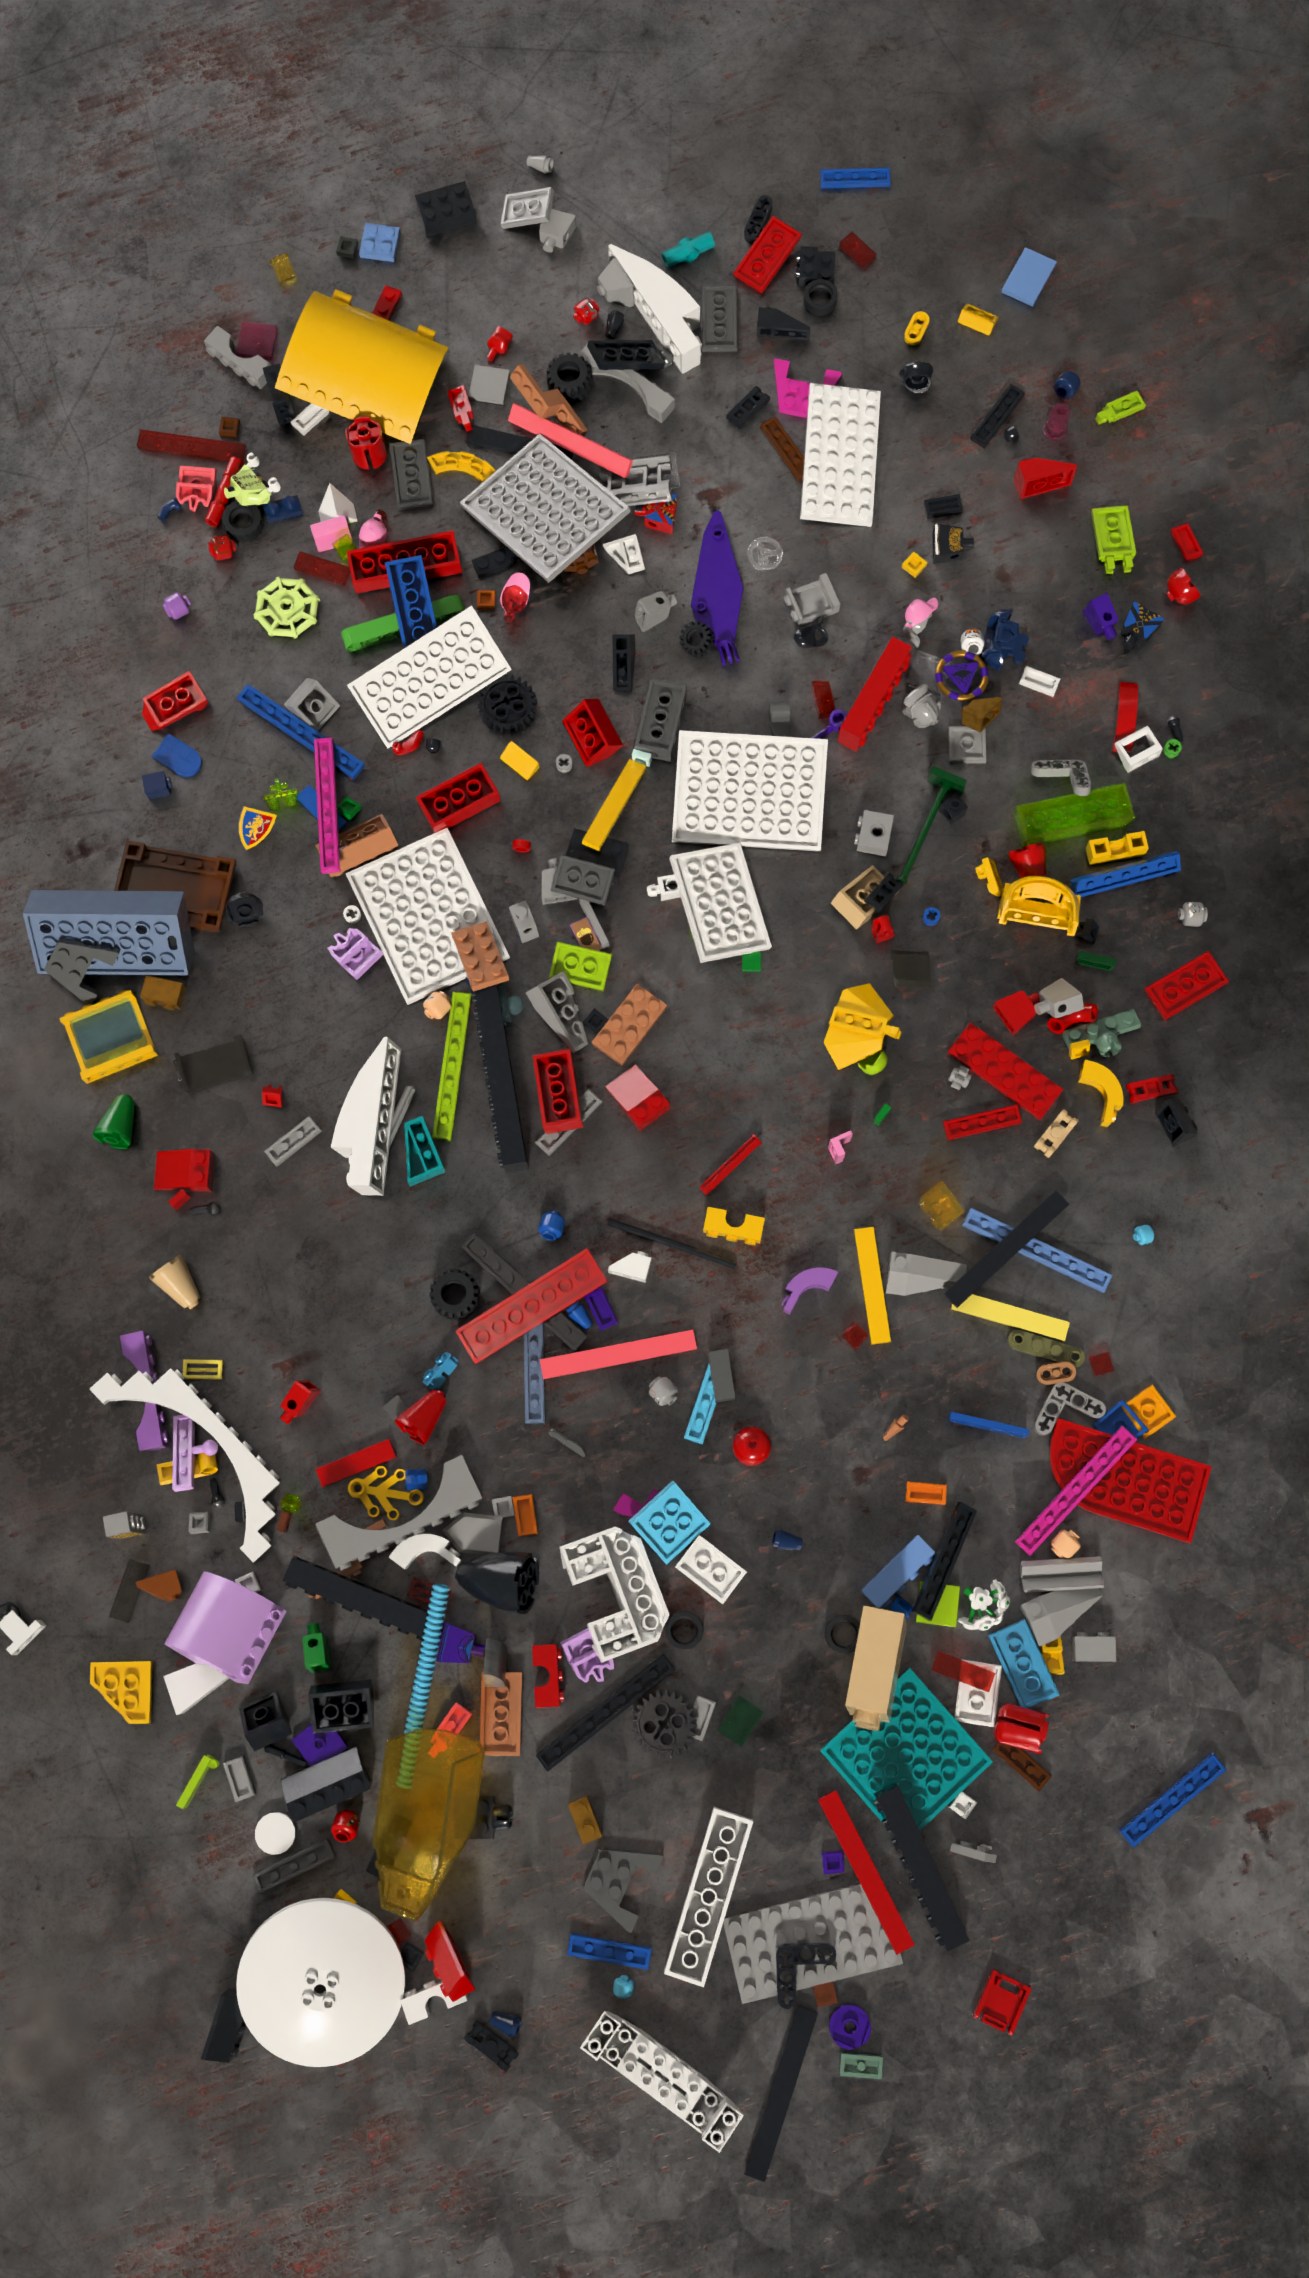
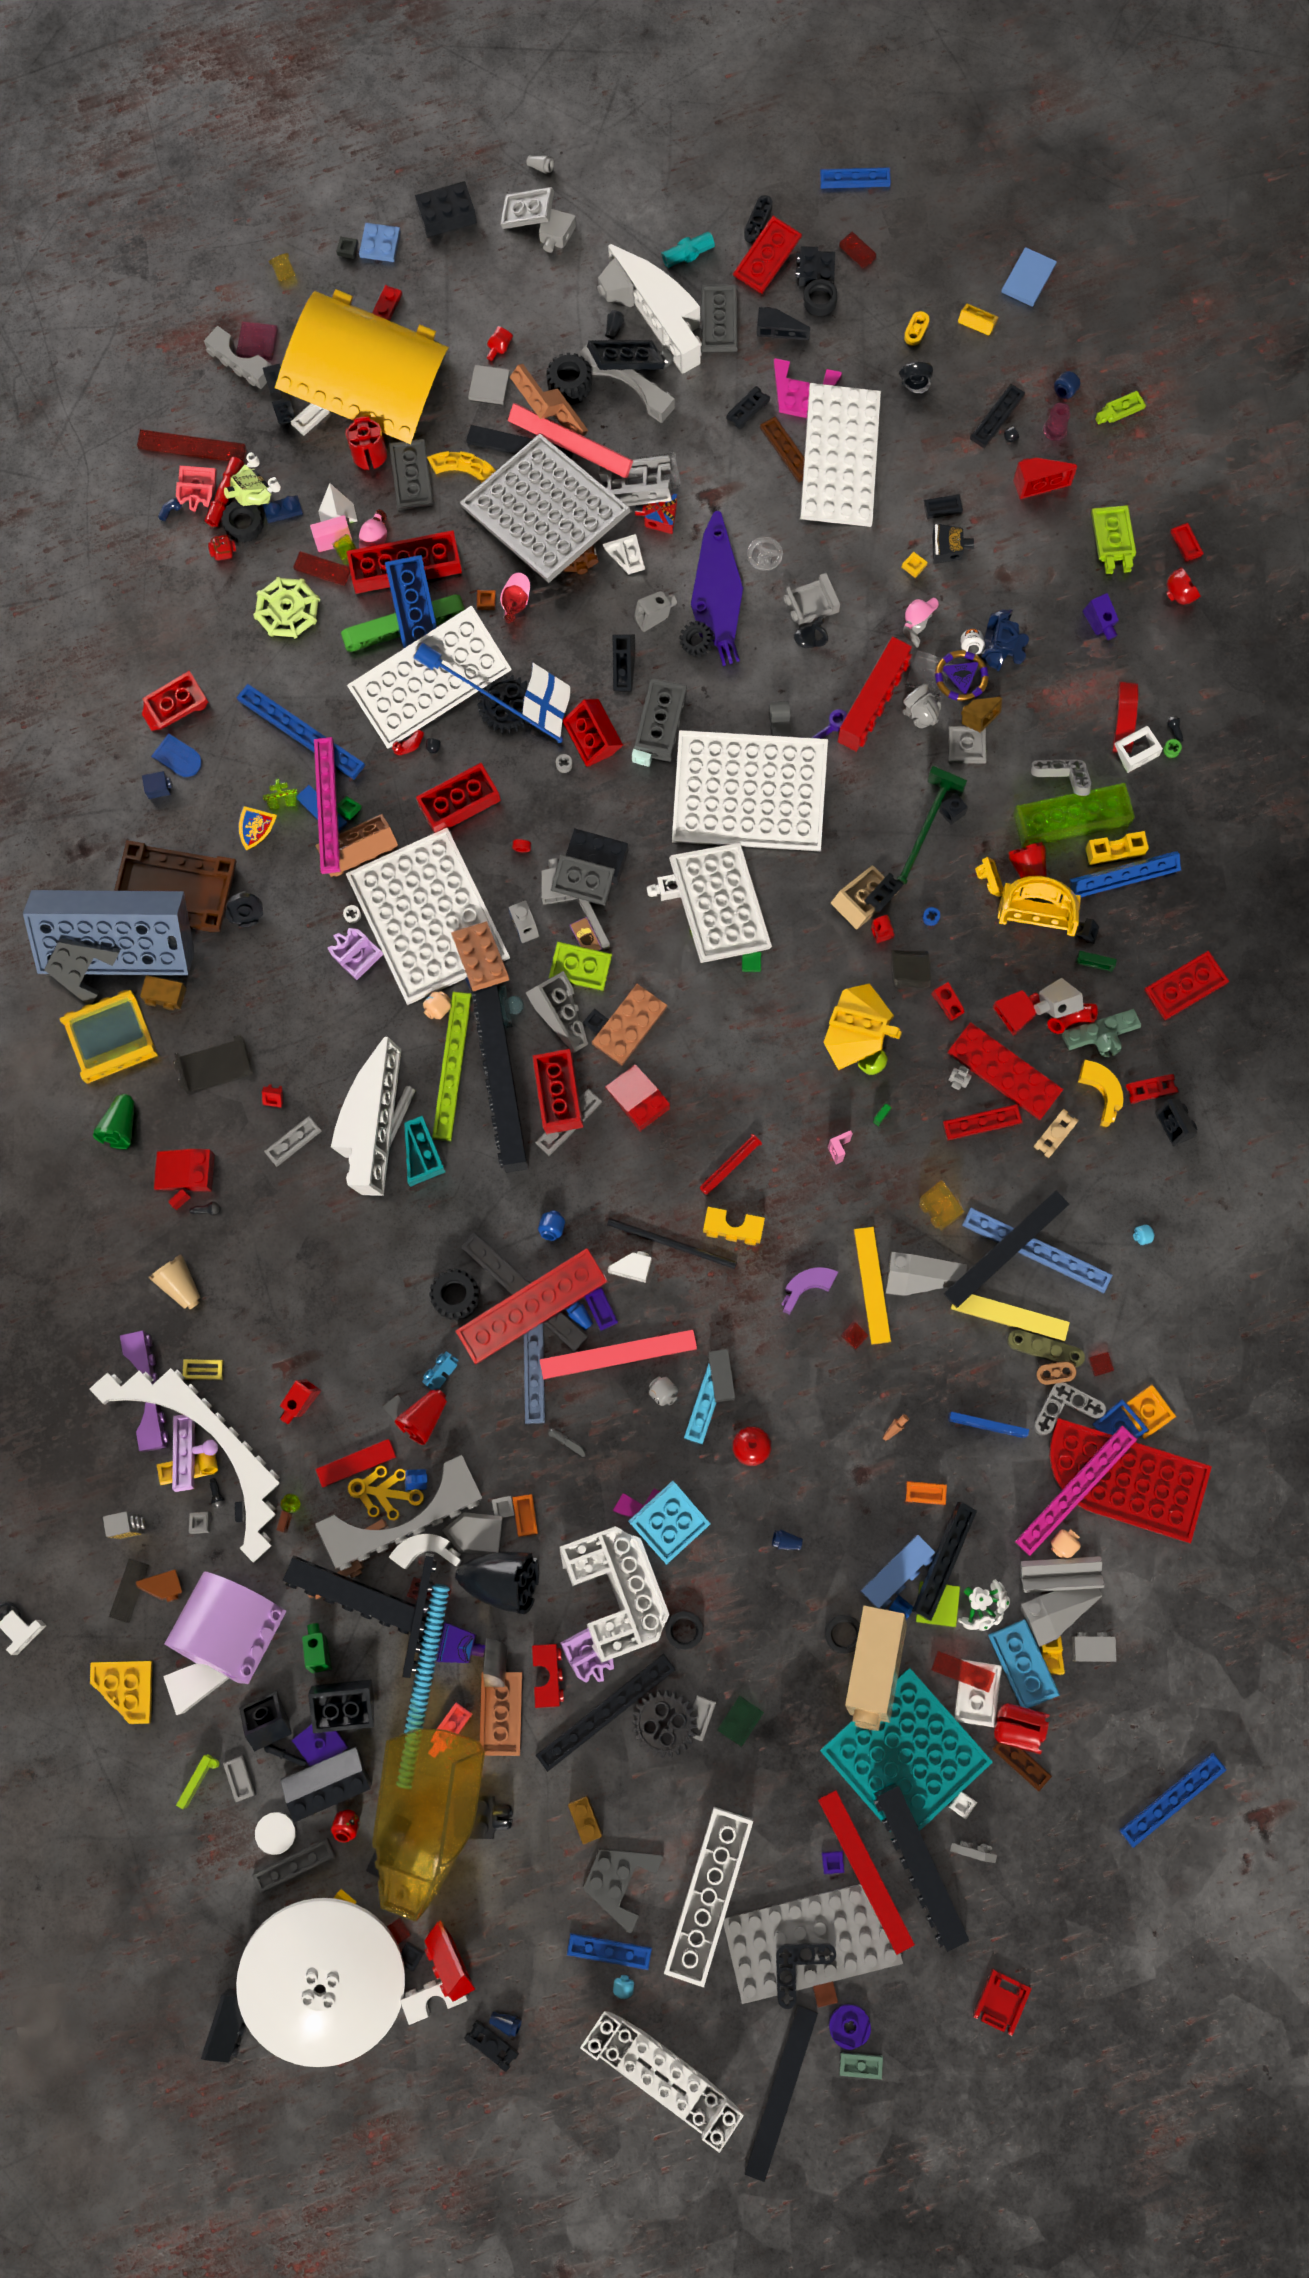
medium lavender head [163,592,191,620] -> none
reddish brown tile [219,417,240,438] -> none
white tile [235,1572,262,1593] -> none
light grey slope [284,678,340,731] -> none
red hinge [447,385,474,432] -> none
black hinge [472,547,520,578] -> none
yellow slope [500,741,540,781] -> none
red head [573,298,600,325] -> none
yellow tile [582,759,646,851] -> none
white plate [675,1535,747,1604] -> none
clear red slope [811,681,835,719] -> none
light grey brick [854,810,894,856] -> none
white tile [1019,666,1060,697] -> none
yellow tile [1069,1039,1090,1060] -> none
torso [1120,601,1164,649] -> none
light grey head [1178,902,1208,927] -> none
none -> black plate [402,1553,437,1678]
none -> flag [413,643,570,743]
none -> red leg [931,982,965,1021]

